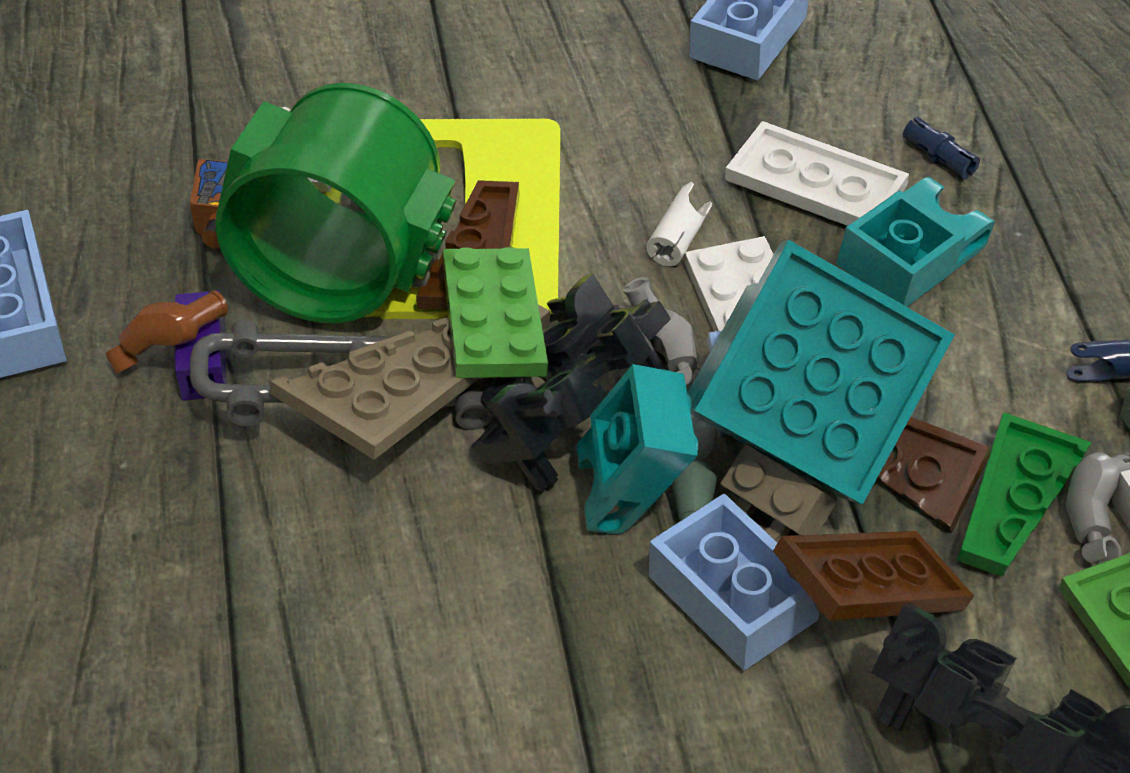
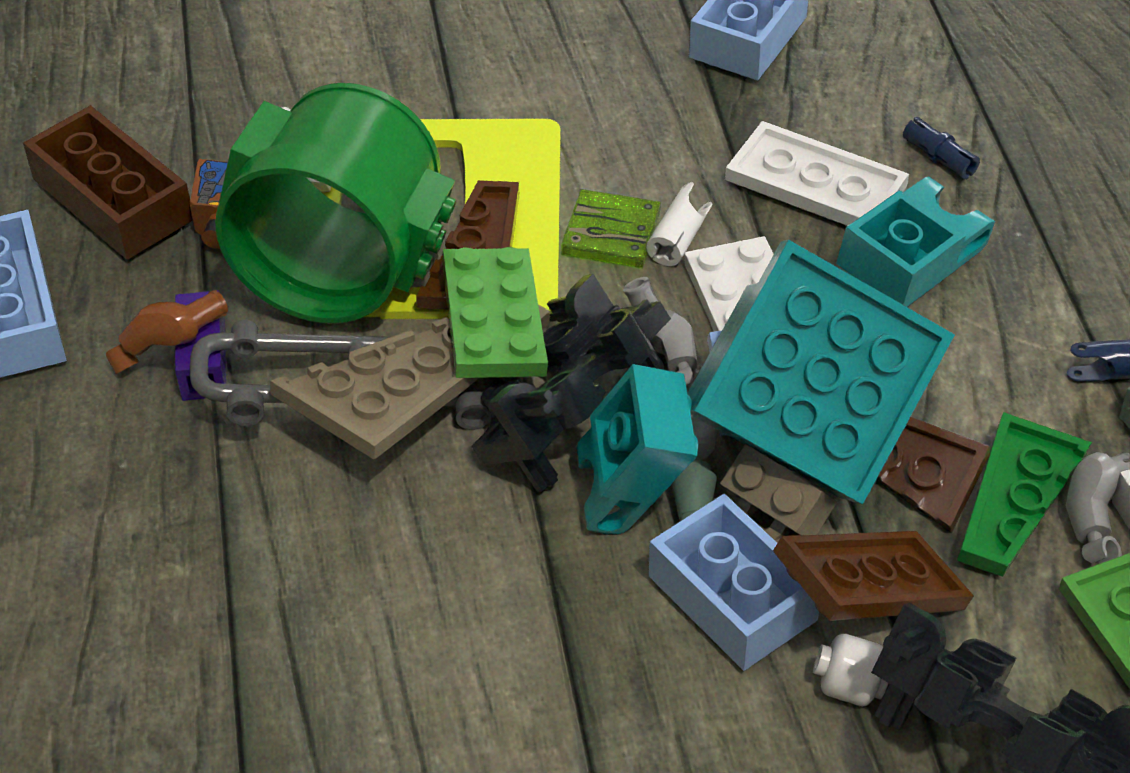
none -> reddish brown brick [23,105,193,260]
none -> clear neon green tile [561,189,661,269]
none -> white head [813,634,888,706]

